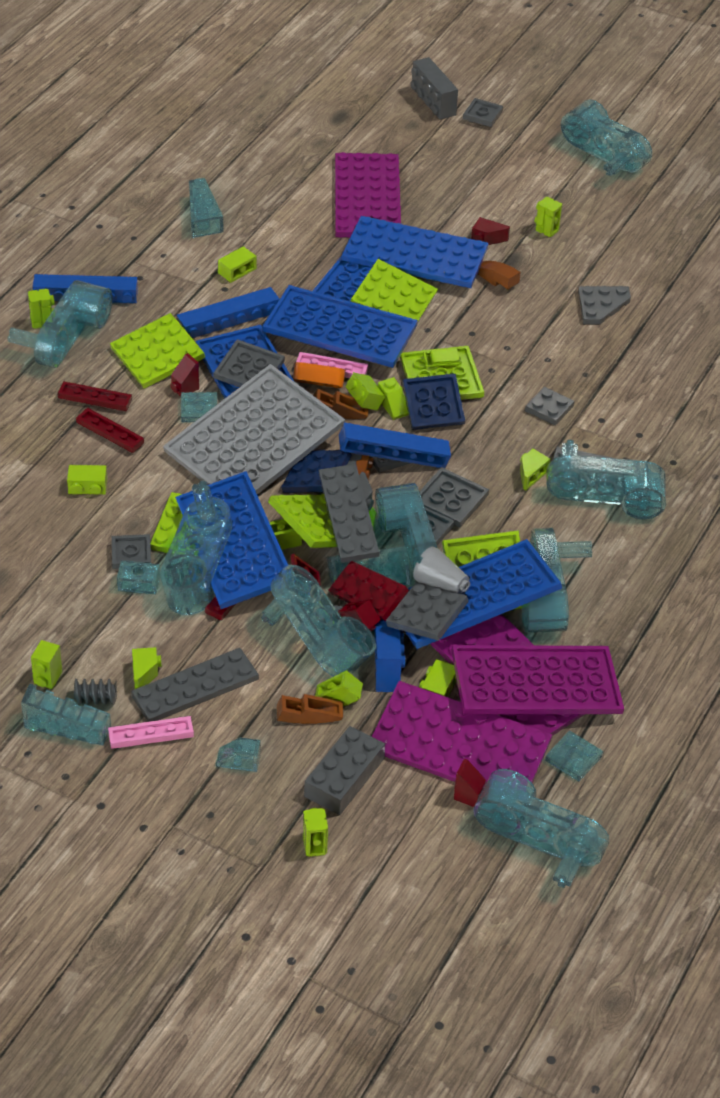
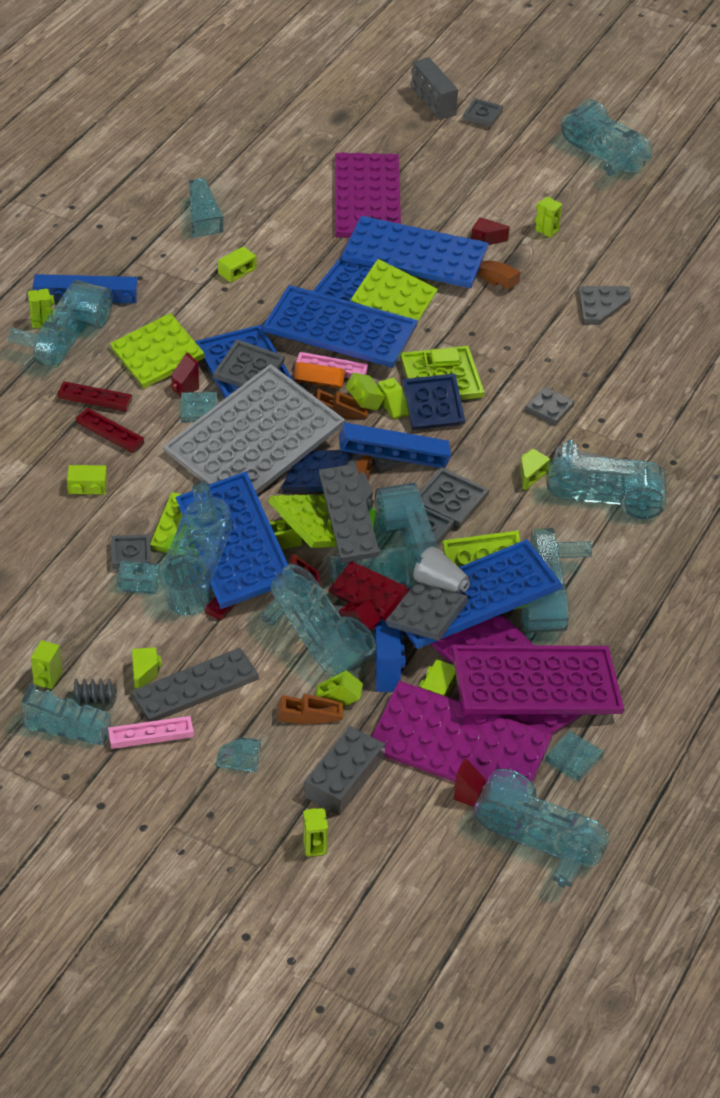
blue brick [176,287,279,338] -> none

